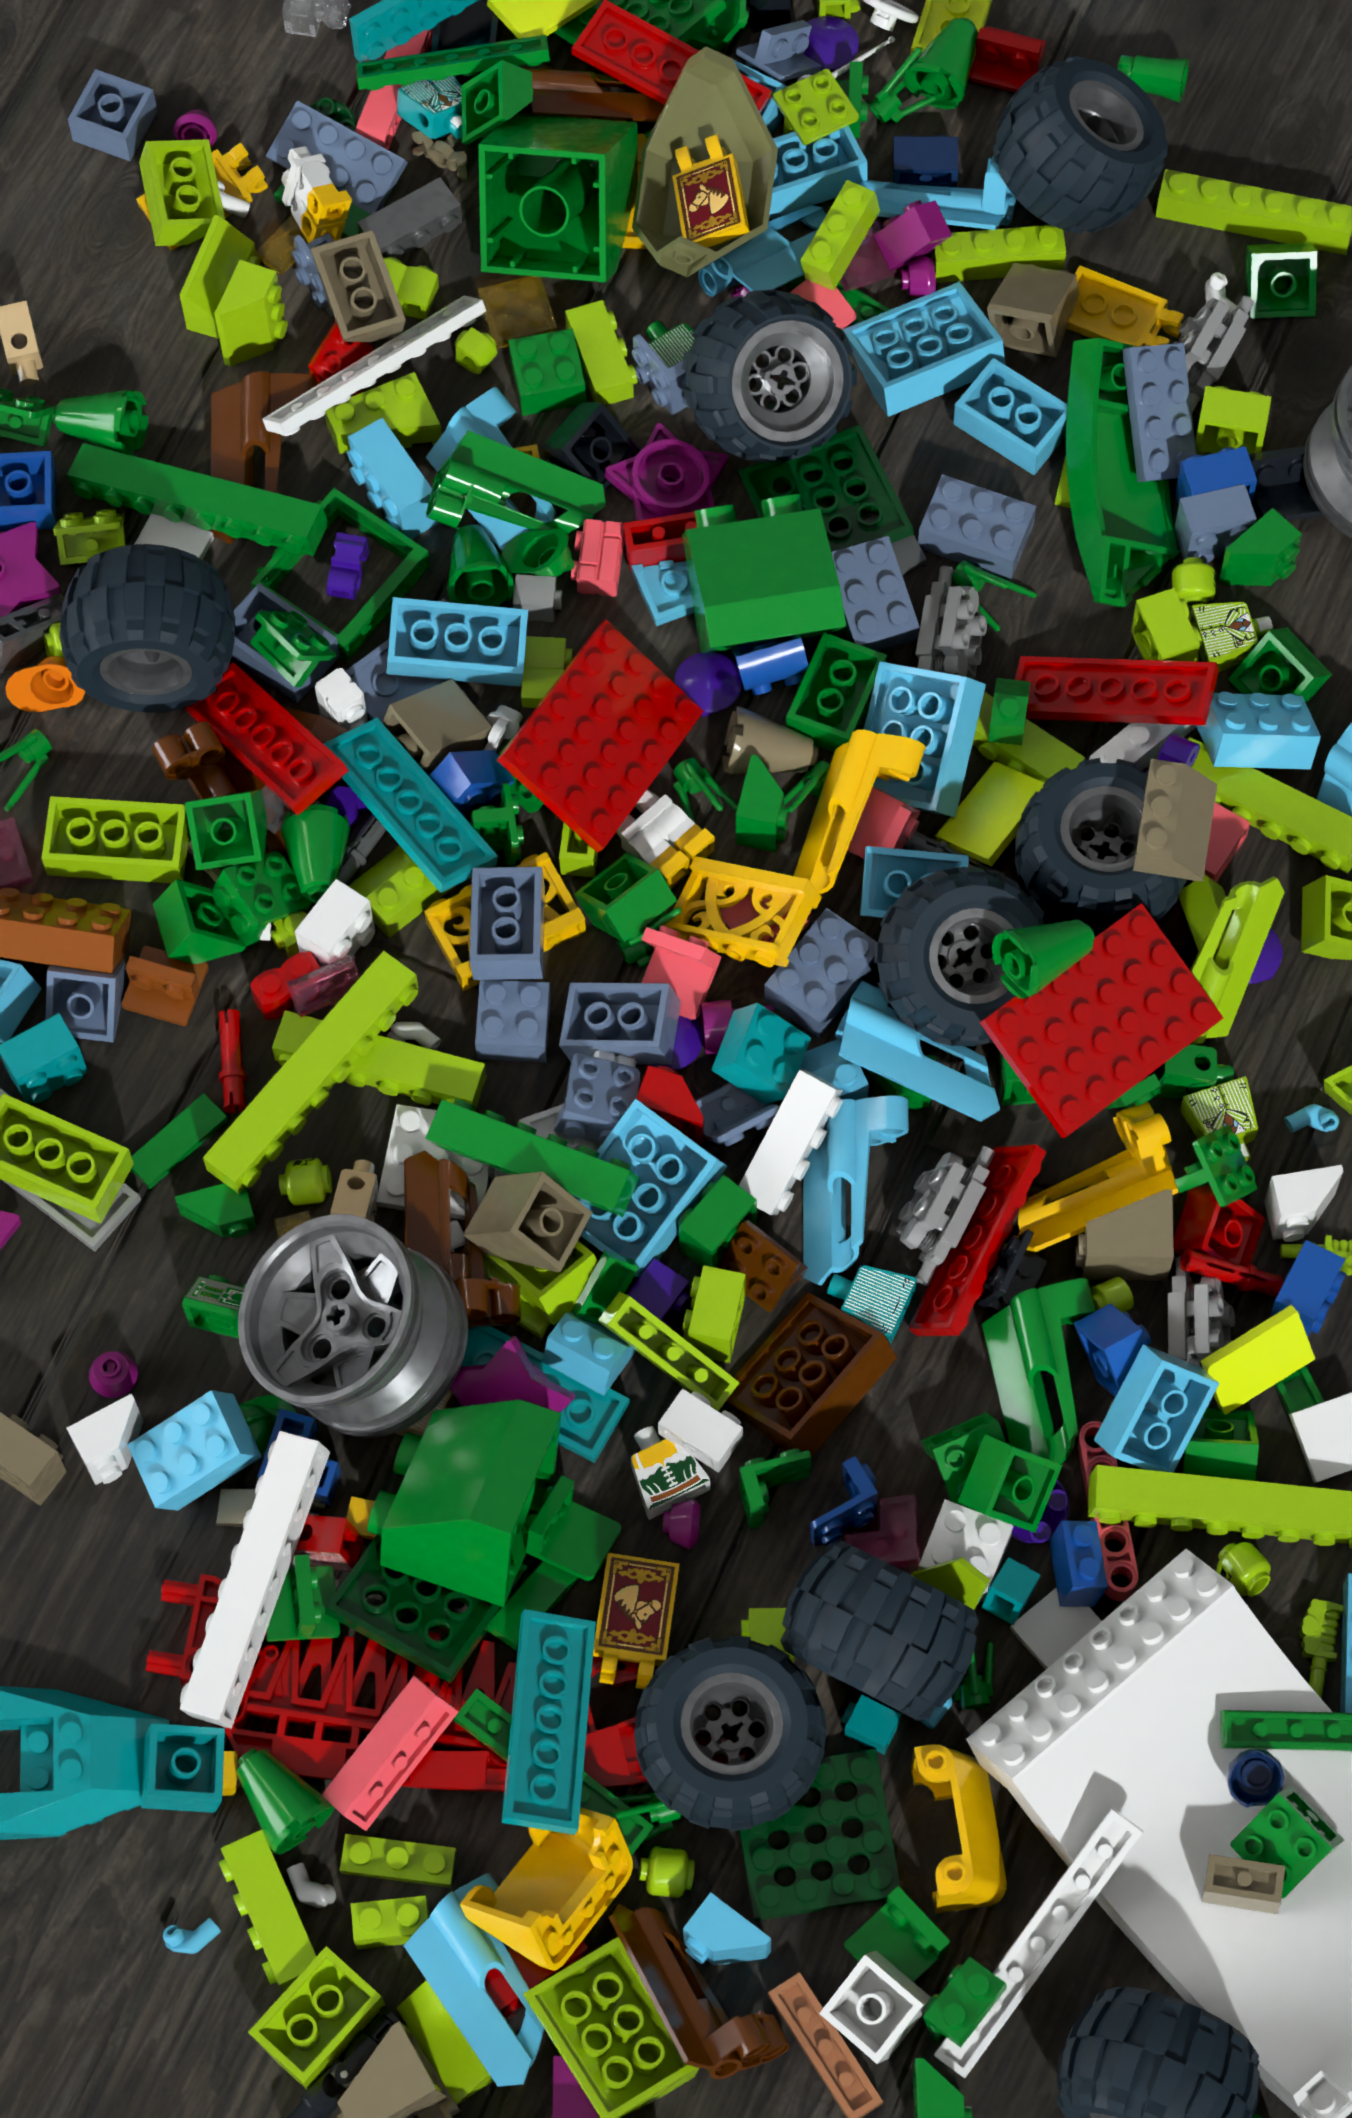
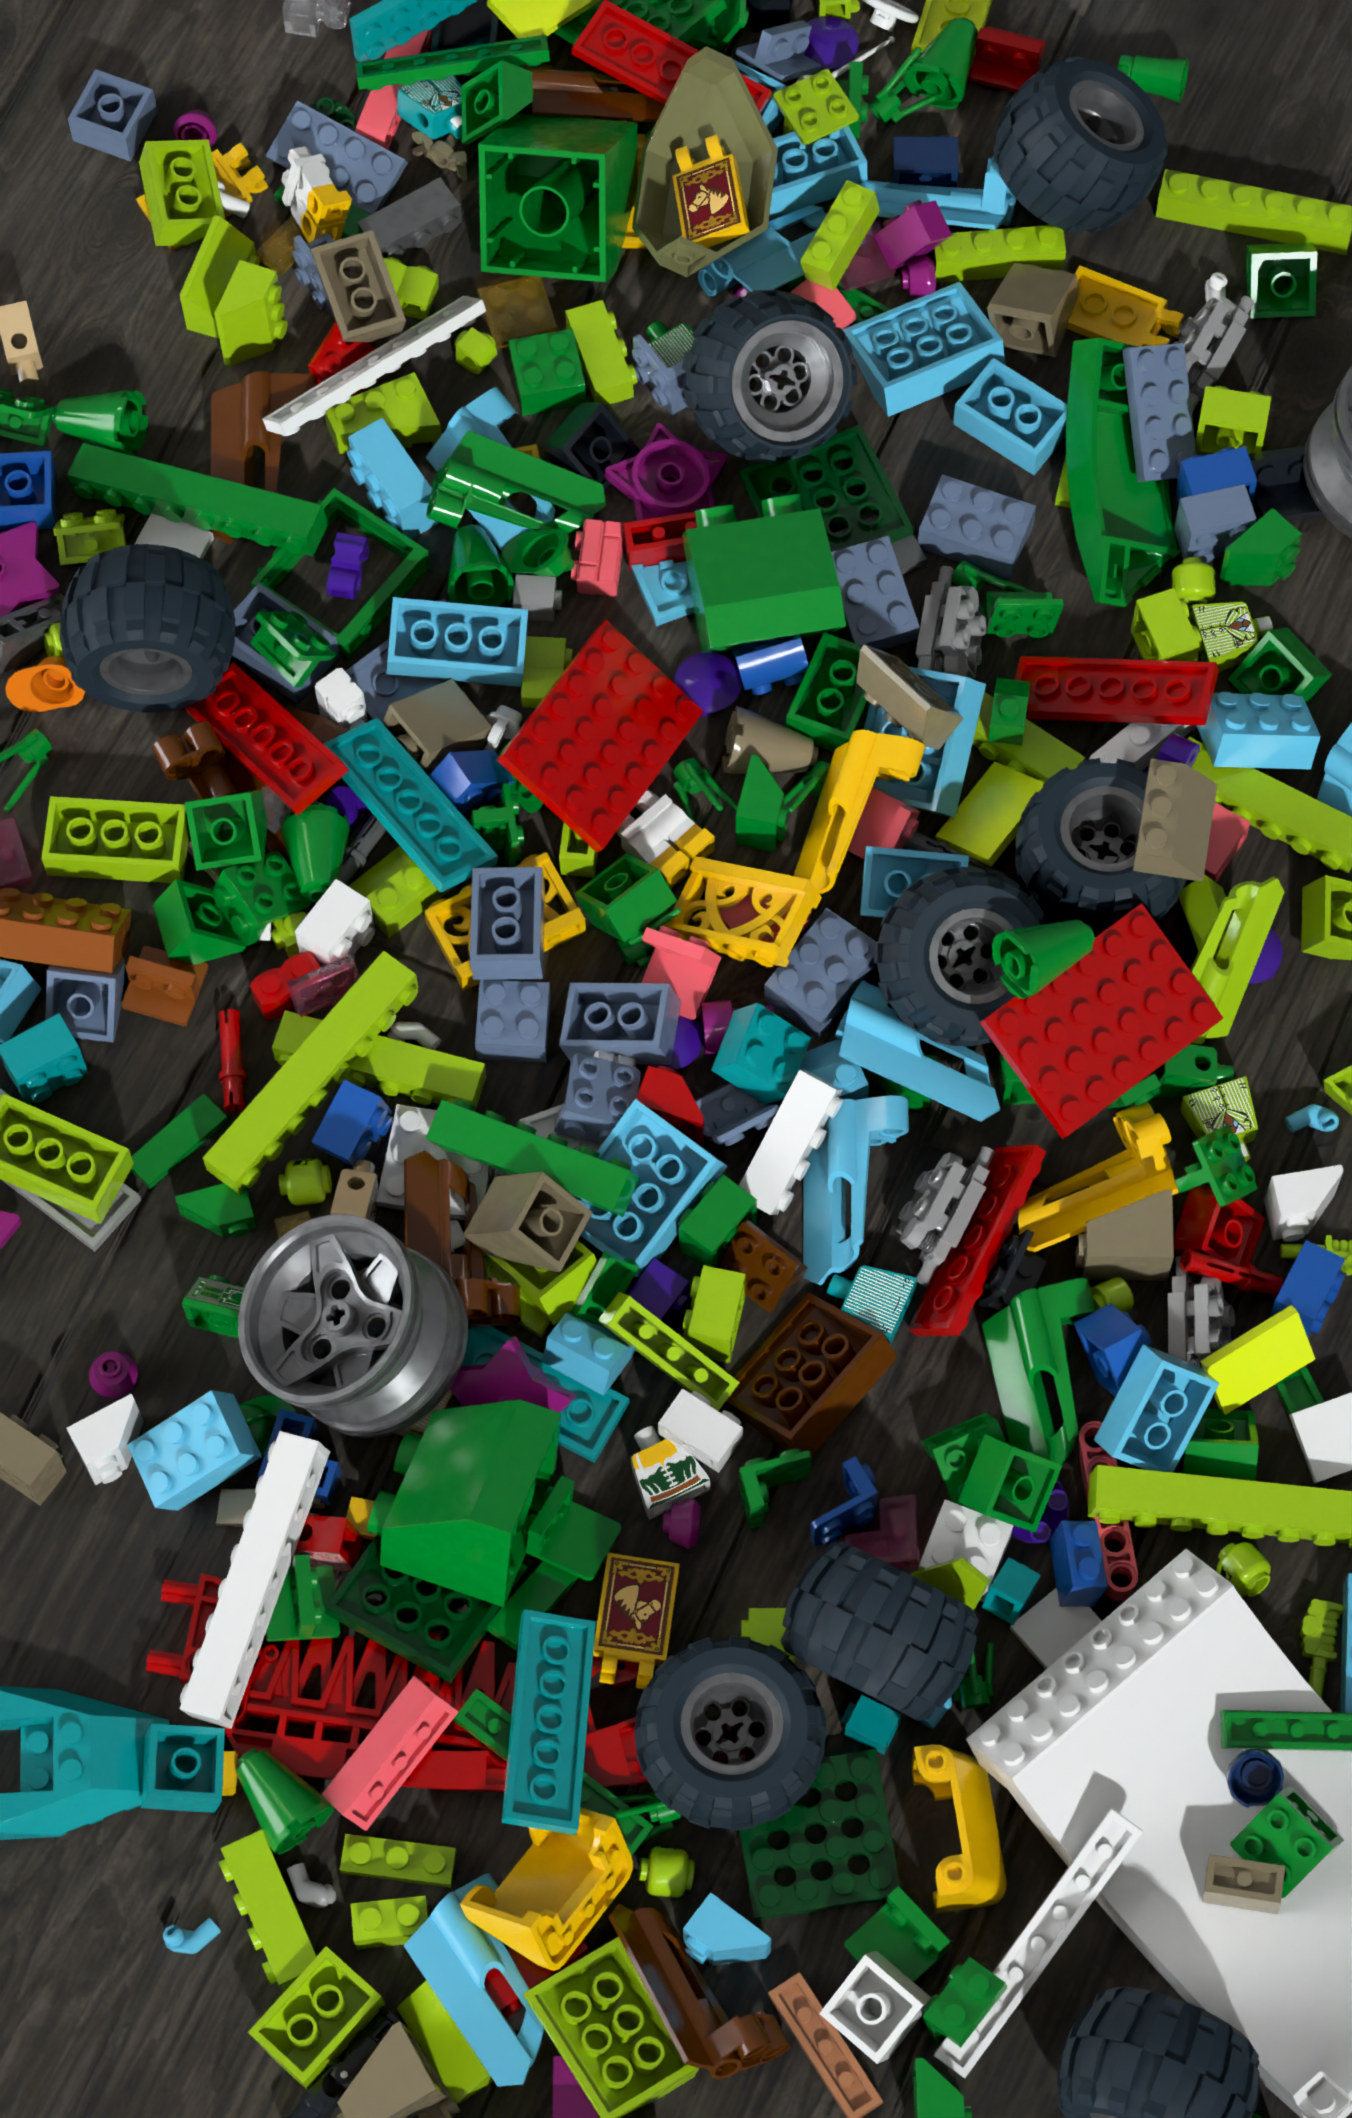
none -> blue brick [312,1079,393,1167]
none -> dark tan slope [856,644,963,750]
none -> green bracket [984,592,1064,638]

